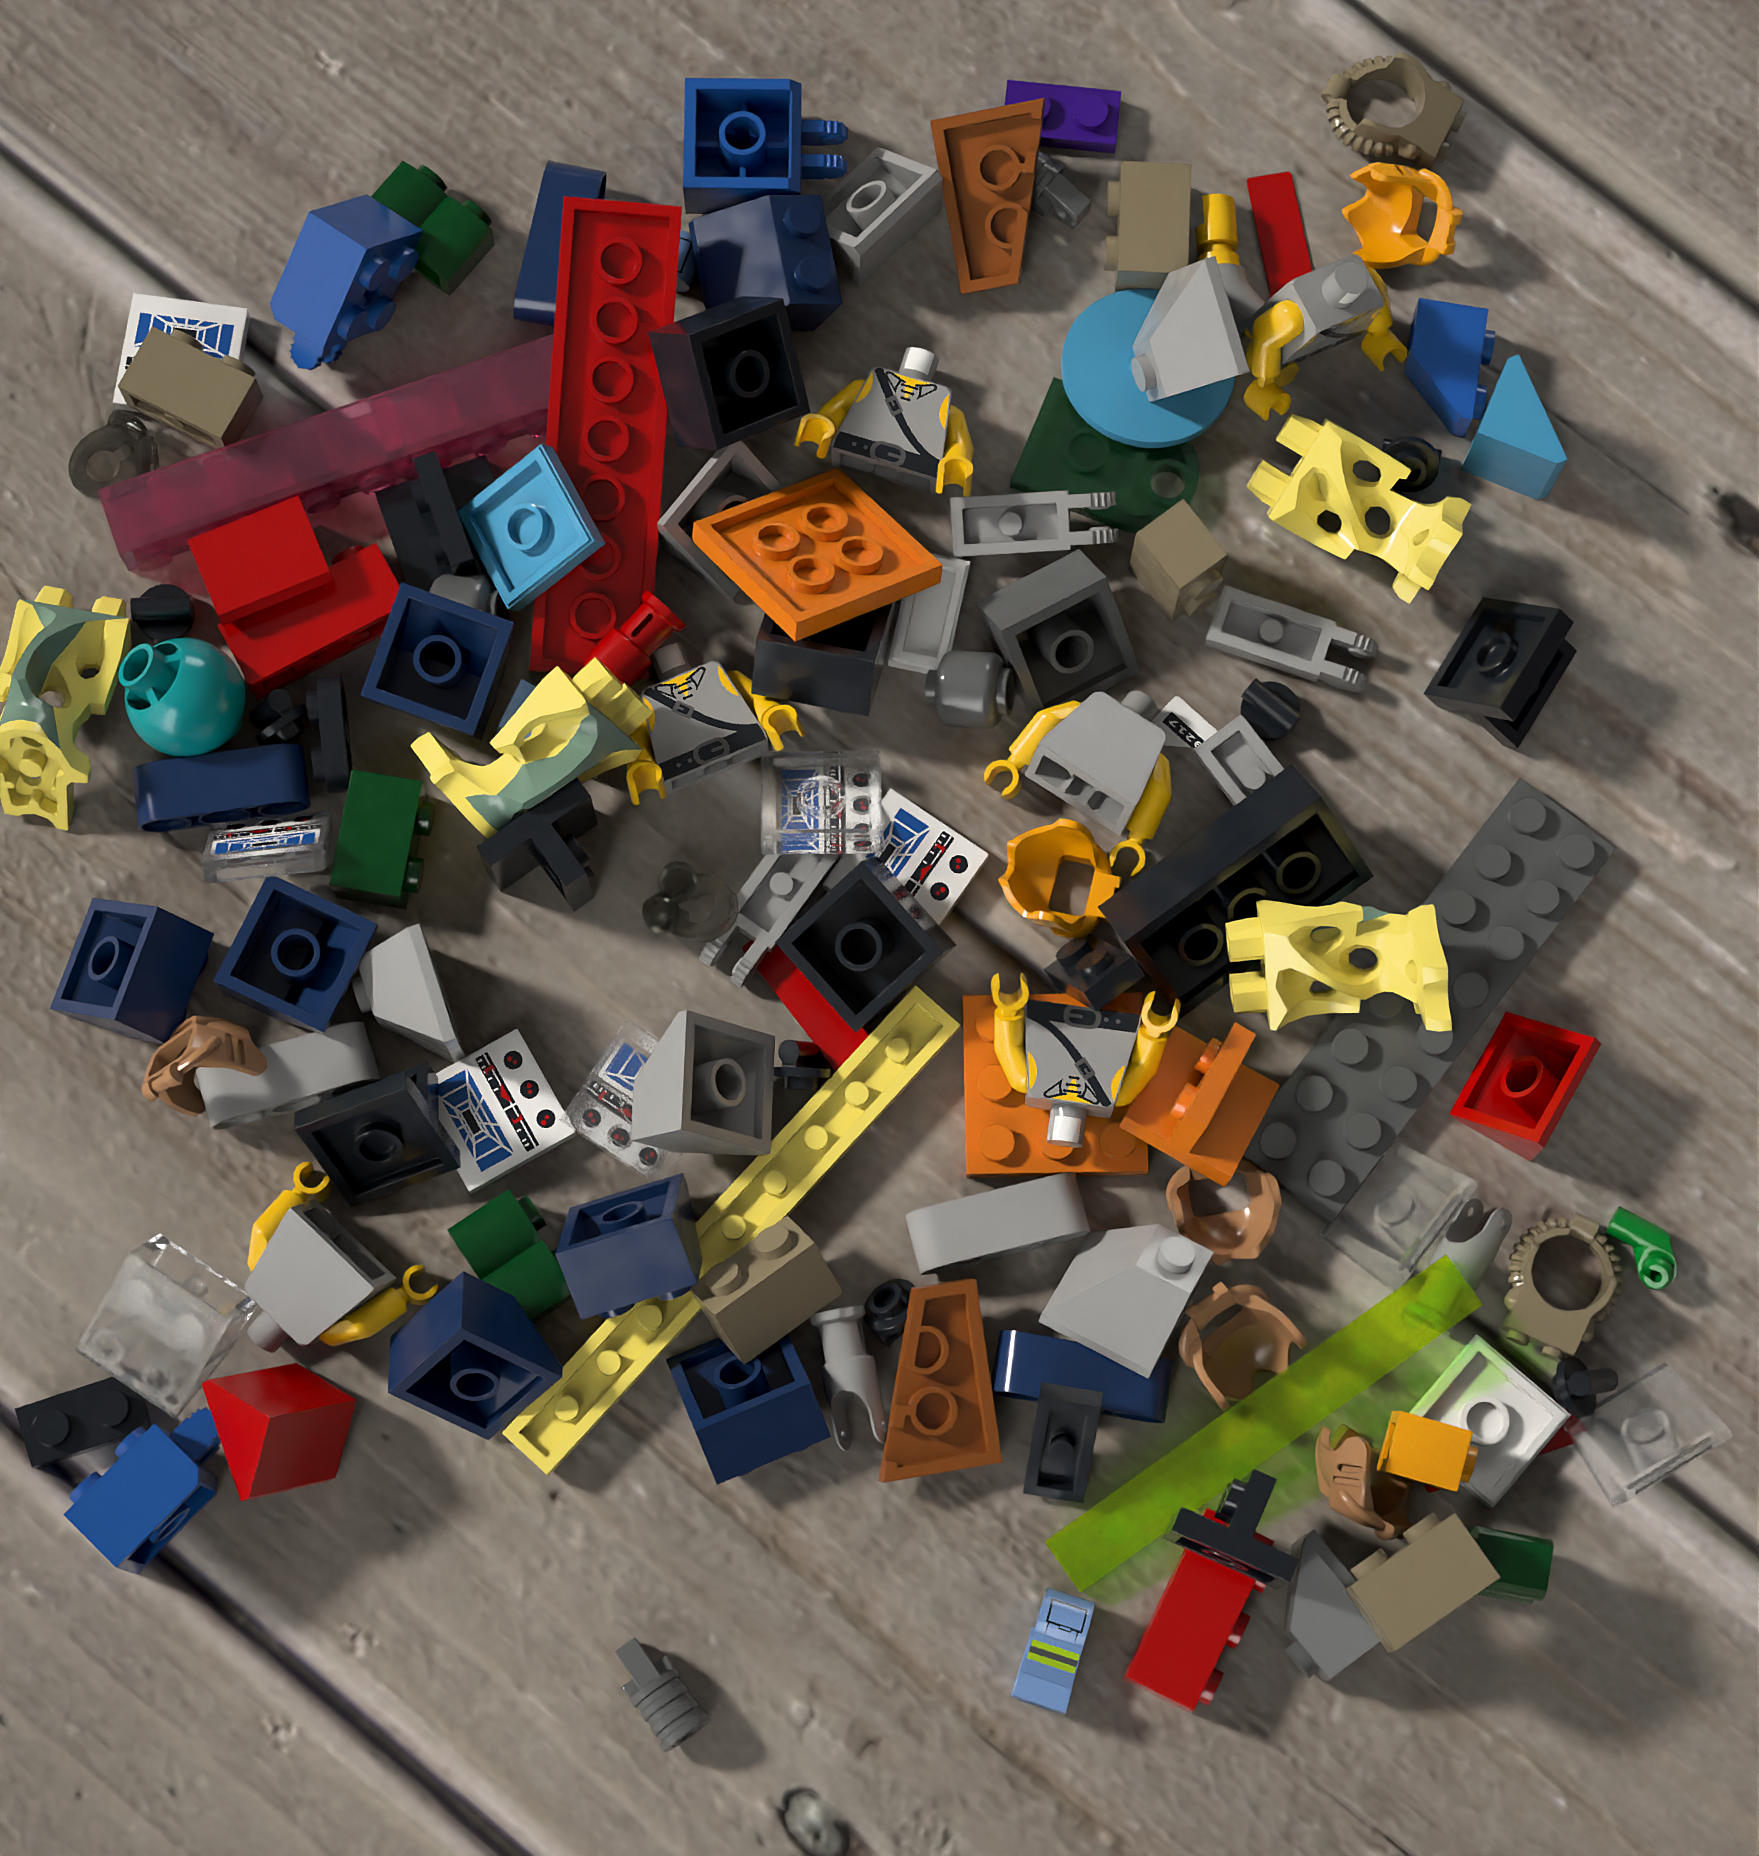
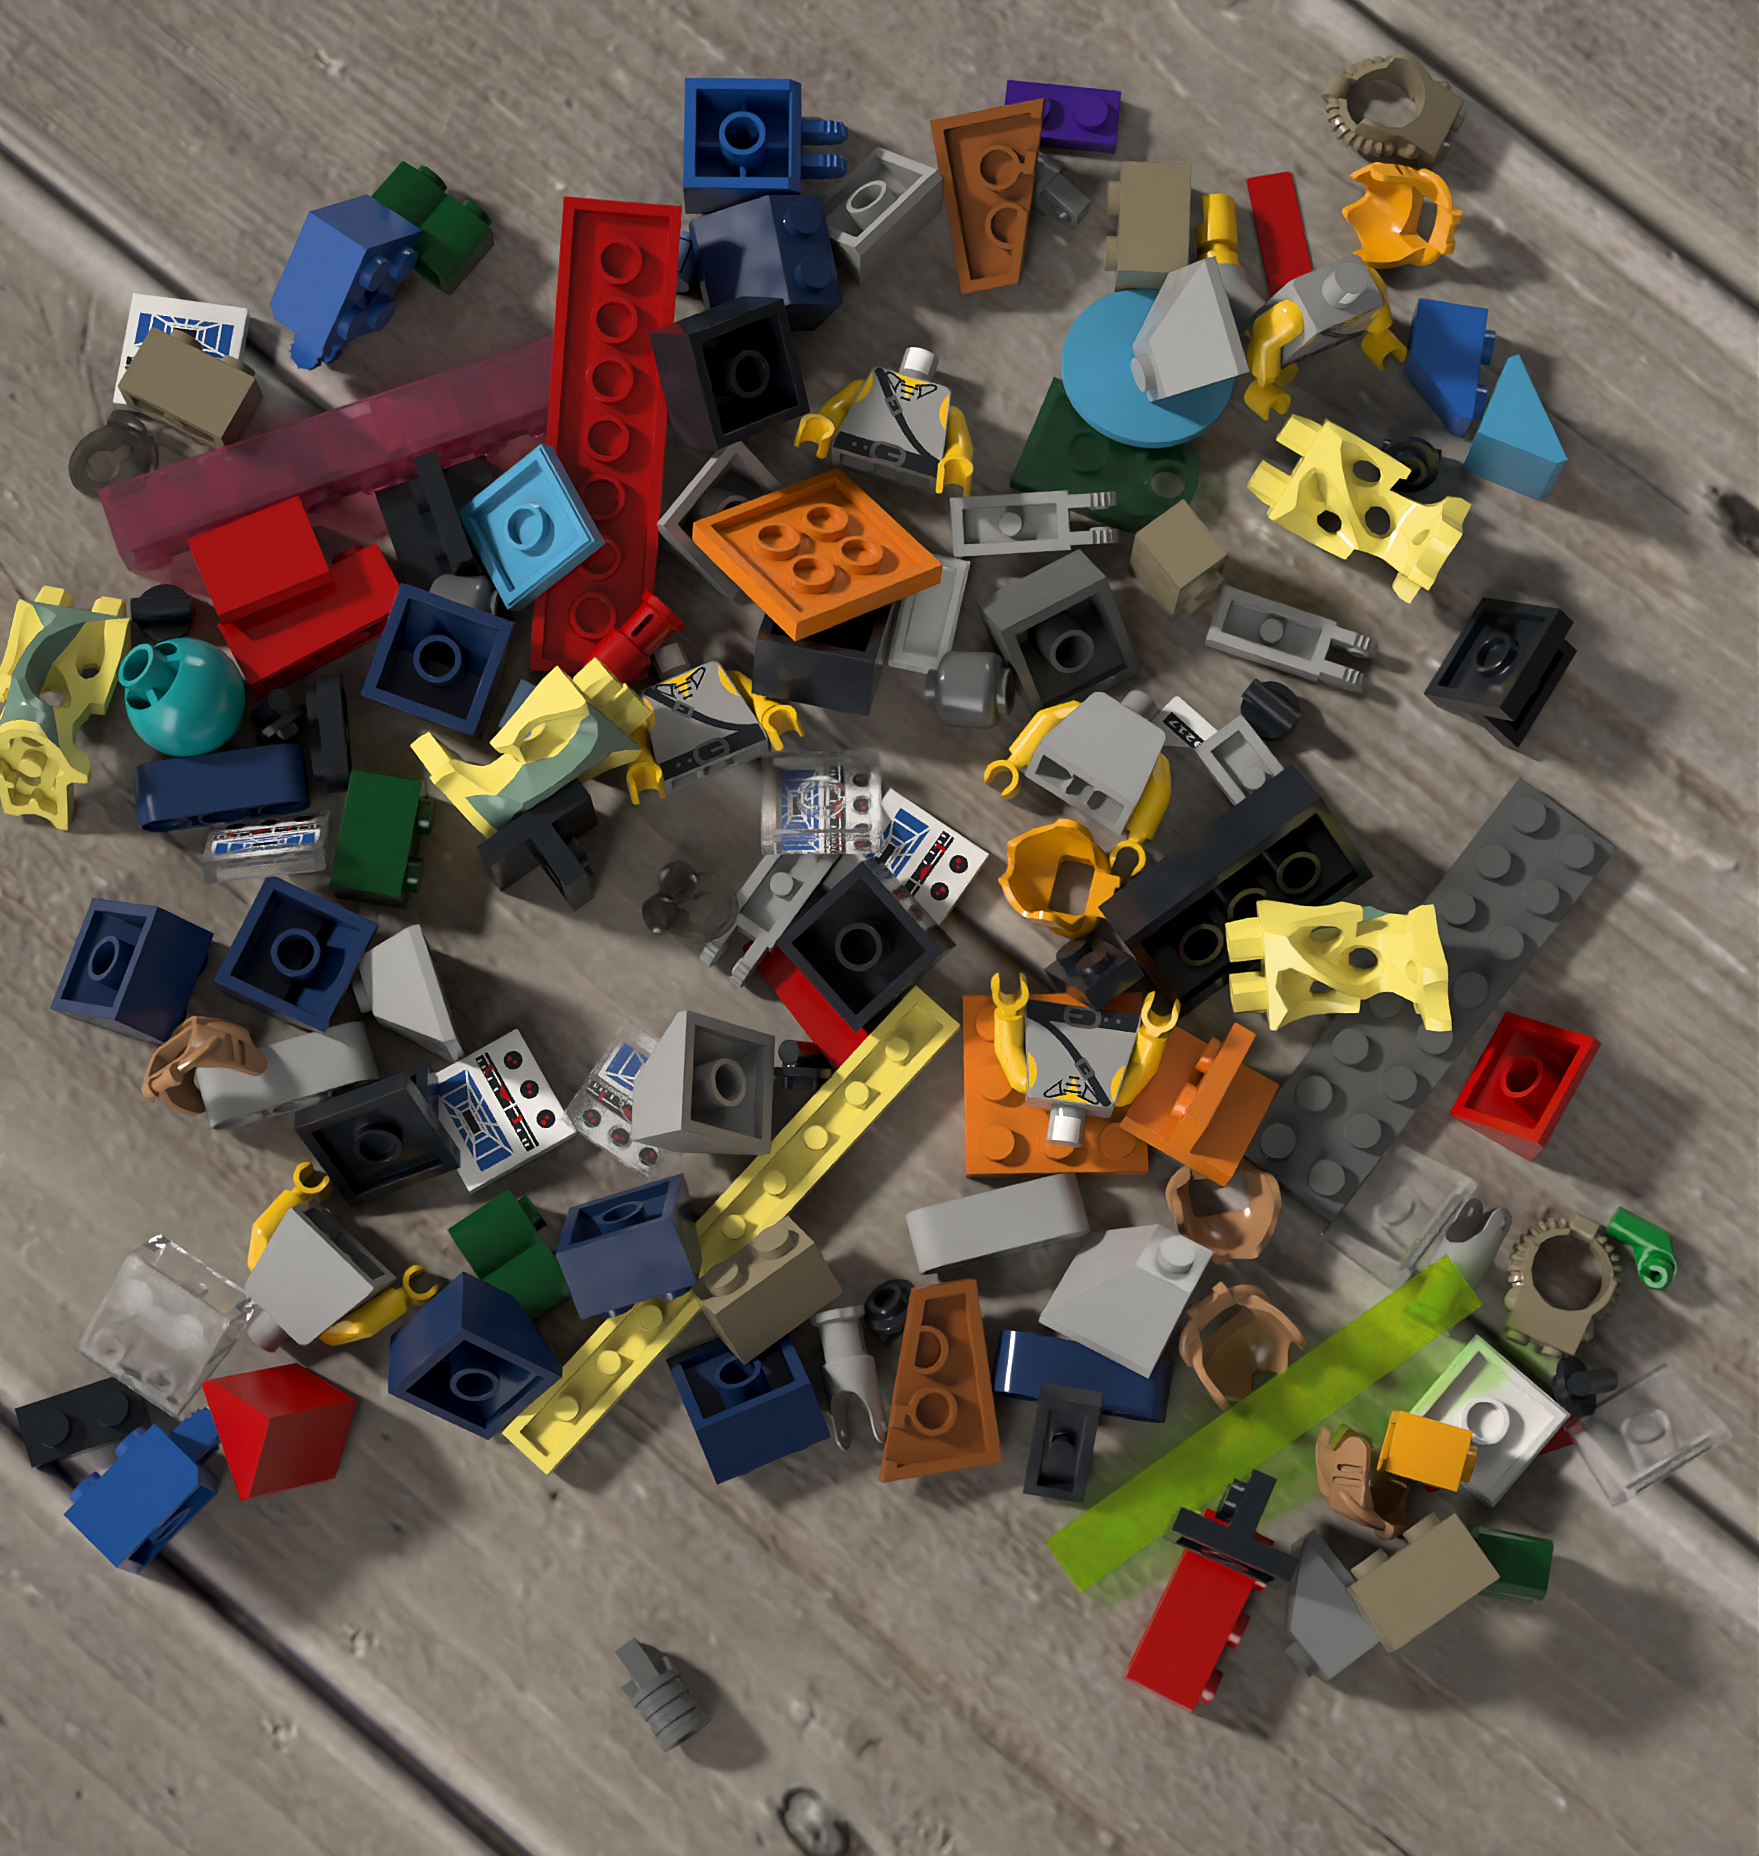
dark blue beam [513,161,607,327] -> none
medium blue leg [1010,1587,1095,1715] -> none

